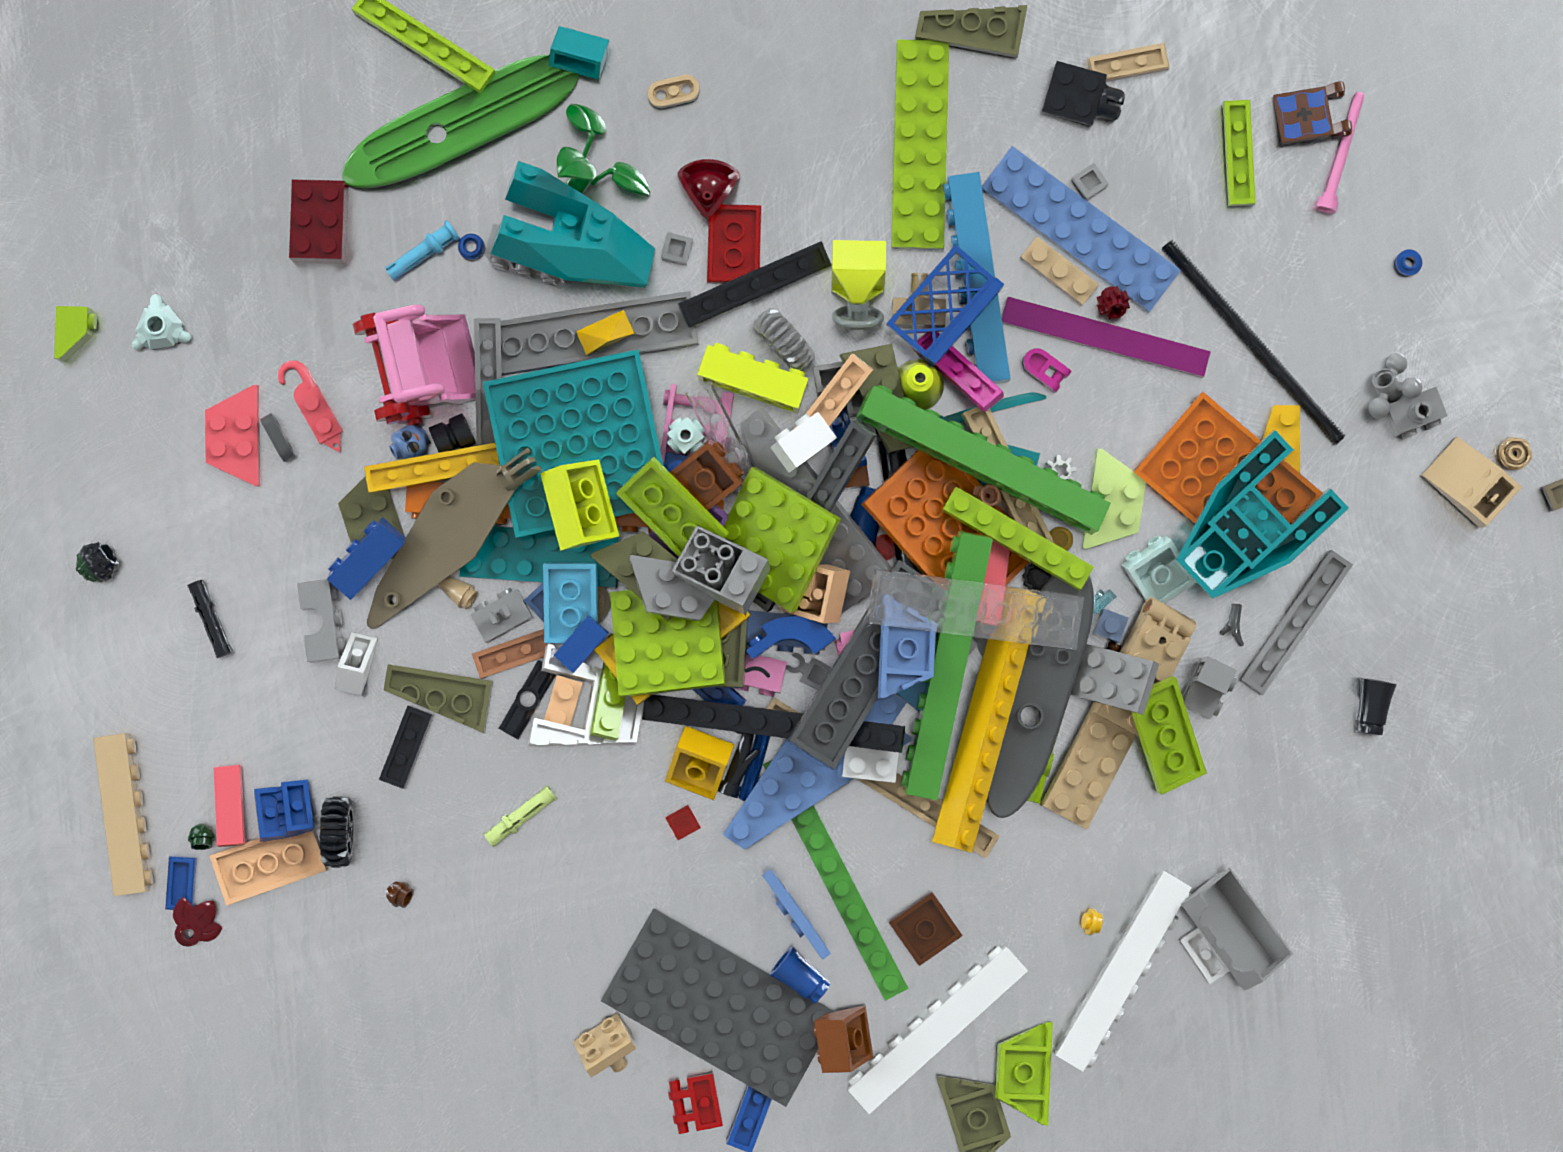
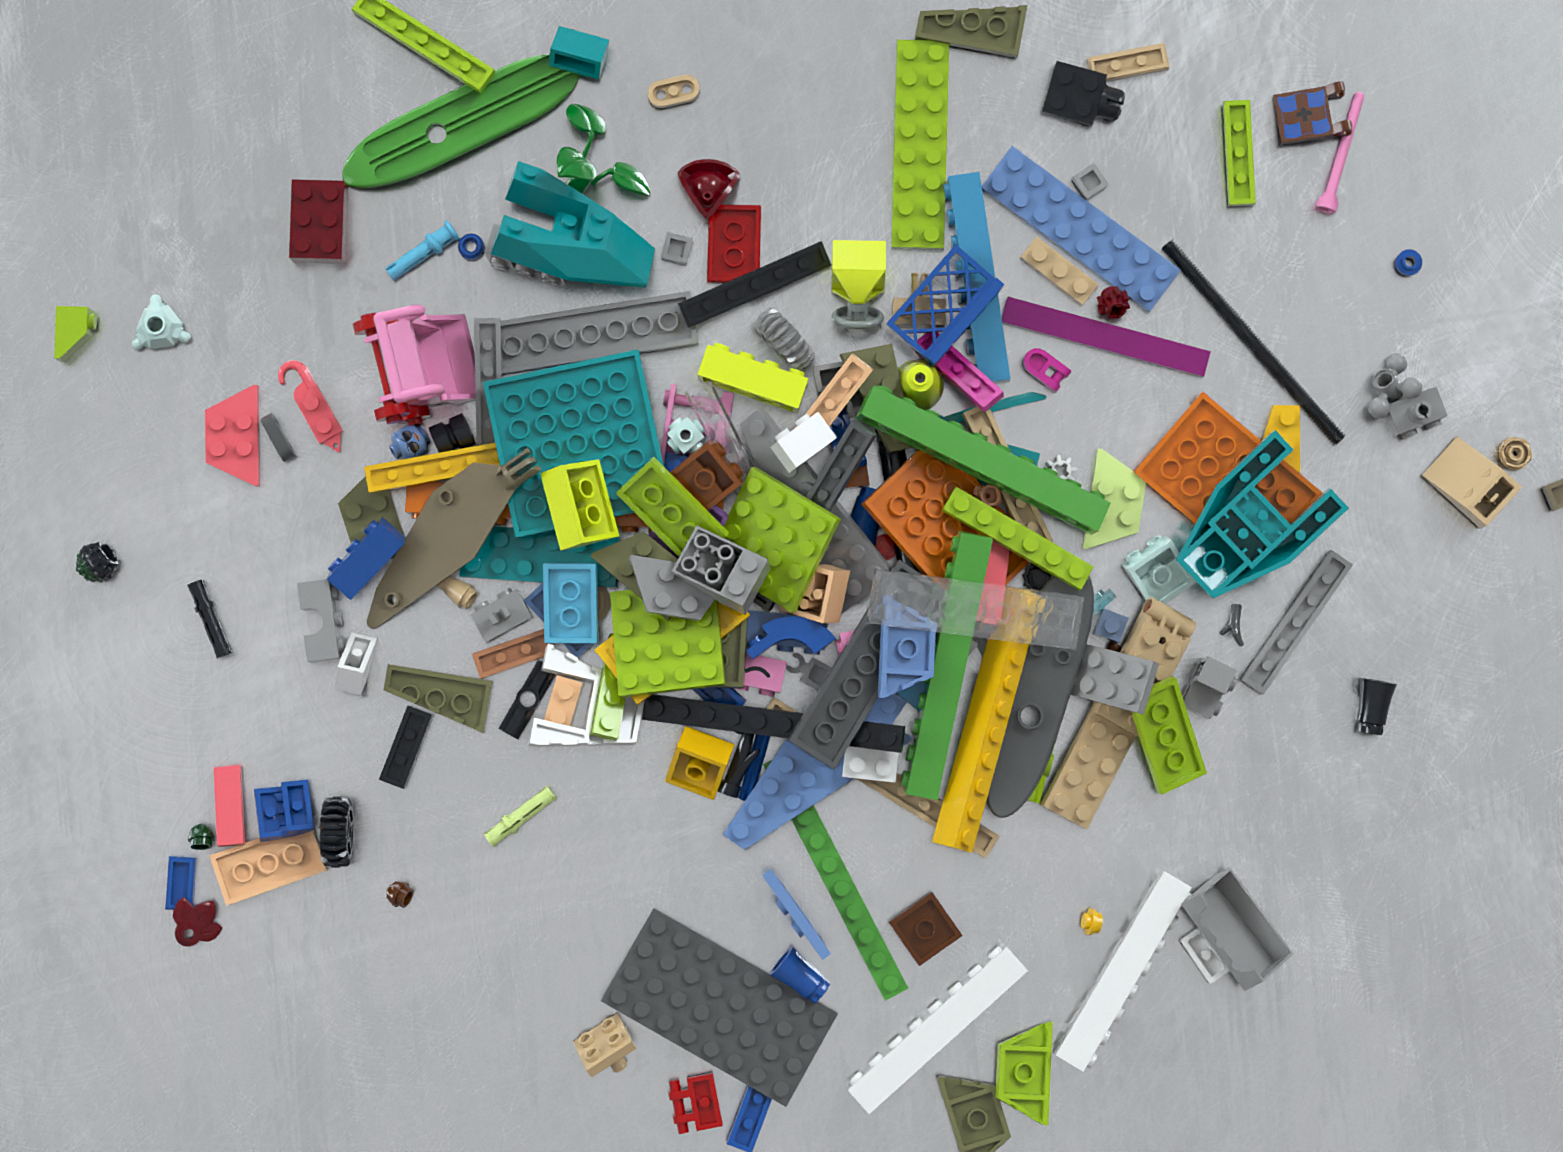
tan brick [93,733,153,896] -> none
blue tile [553,615,609,673] -> none
yellow slope [576,310,635,356] -> none
clear red tile [665,805,701,840] -> none
dark orange slope [814,1006,873,1073] -> none
yellow plate [1049,527,1073,551] -> none

